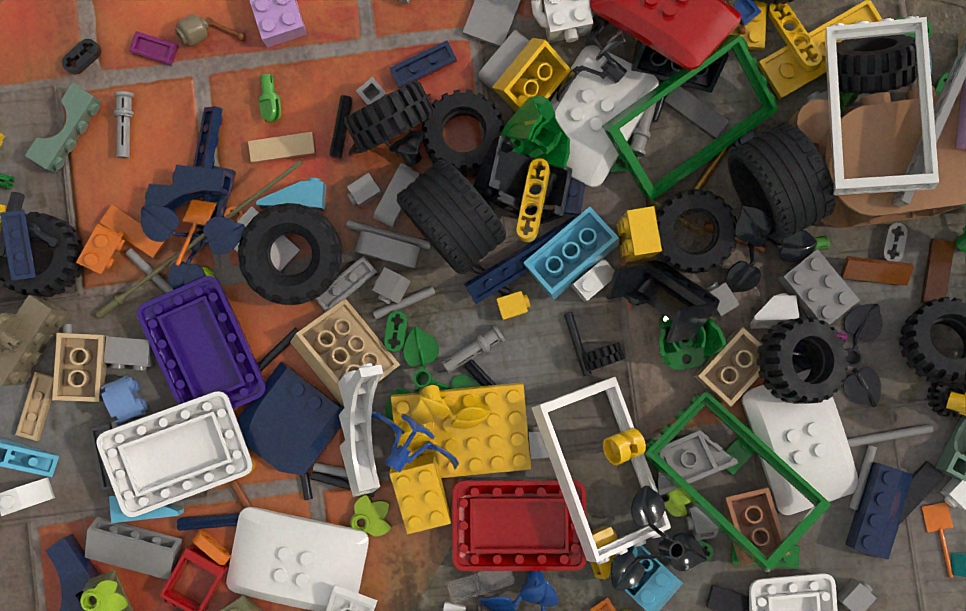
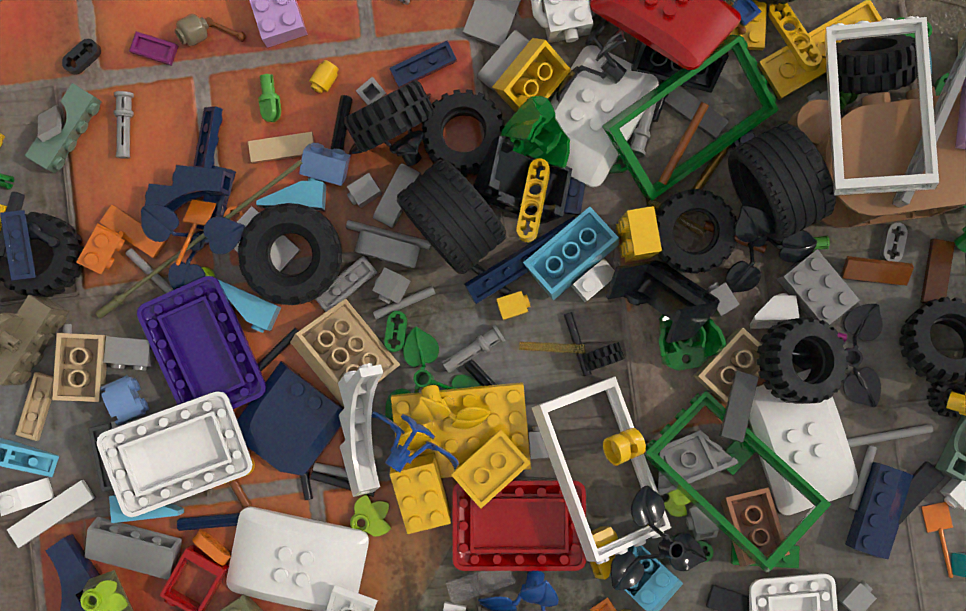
none -> white tile [7,480,95,548]
none -> light grey tile [37,105,62,142]
none -> medium azure slope [218,280,282,333]
none -> medium blue brick [299,143,351,186]
none -> yellow brick [309,60,339,94]
none -> yellow plate [451,430,531,508]
none -> clear yellow bar [519,341,585,353]
none -> dark orange bar [658,102,709,185]
none -> dark grey tile [719,371,759,442]

